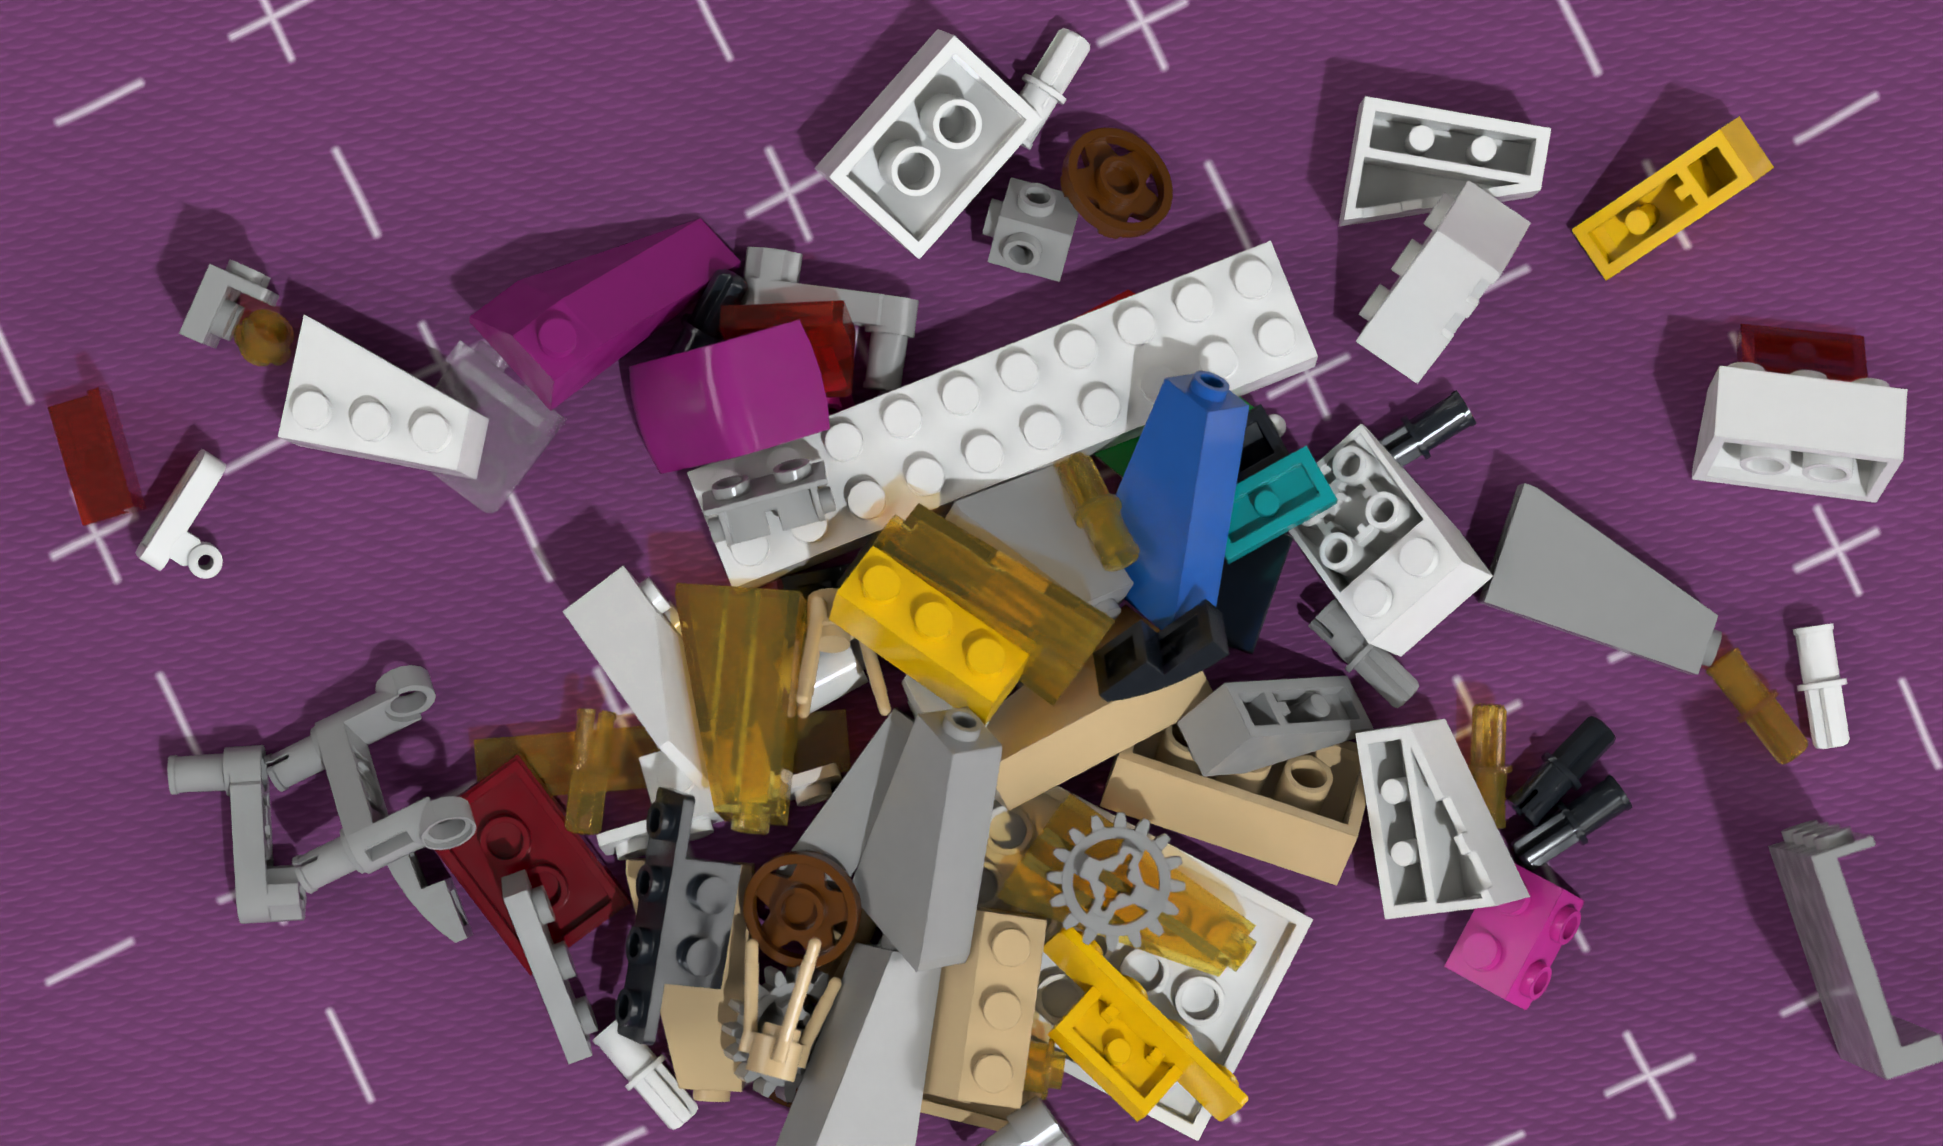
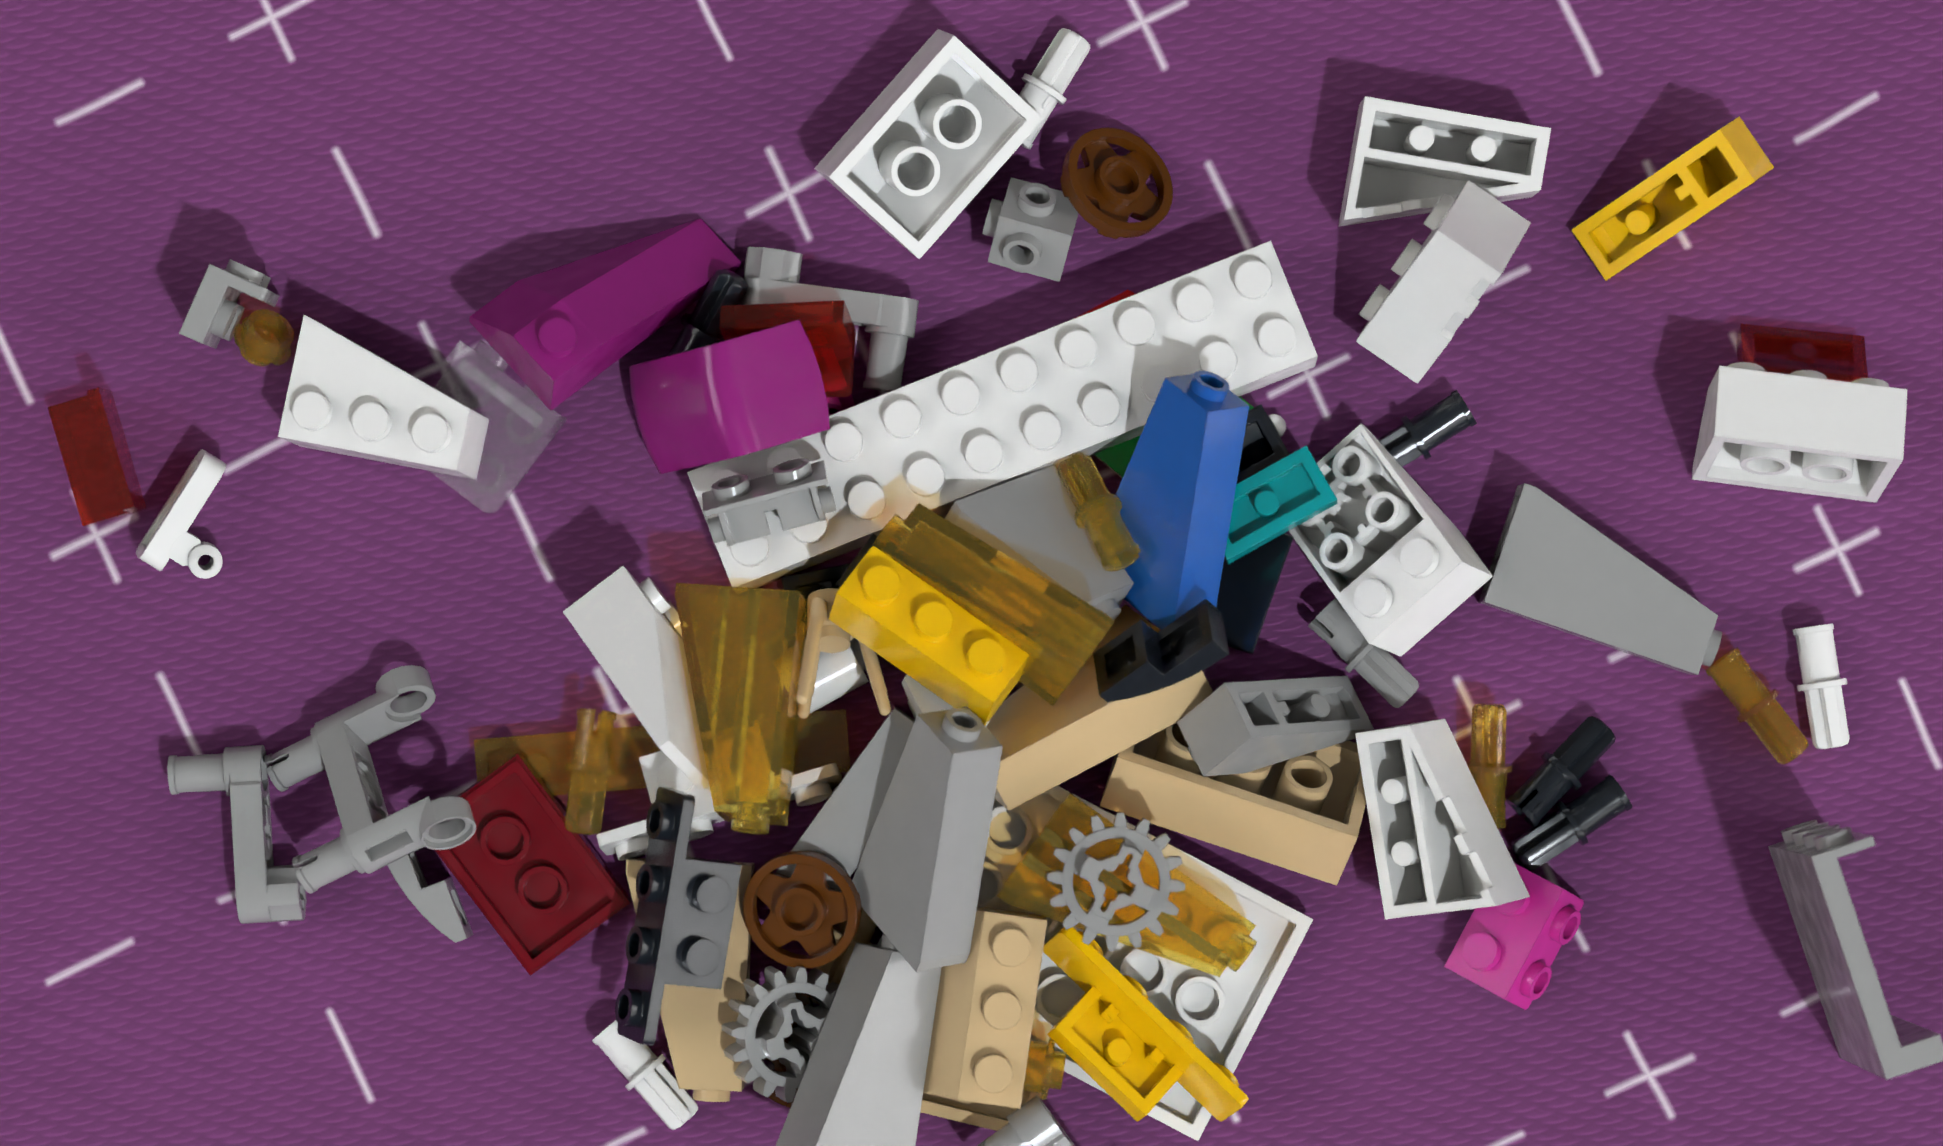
light grey plate [501,869,598,1064] -> none
tan plant [738,938,842,1082] -> none

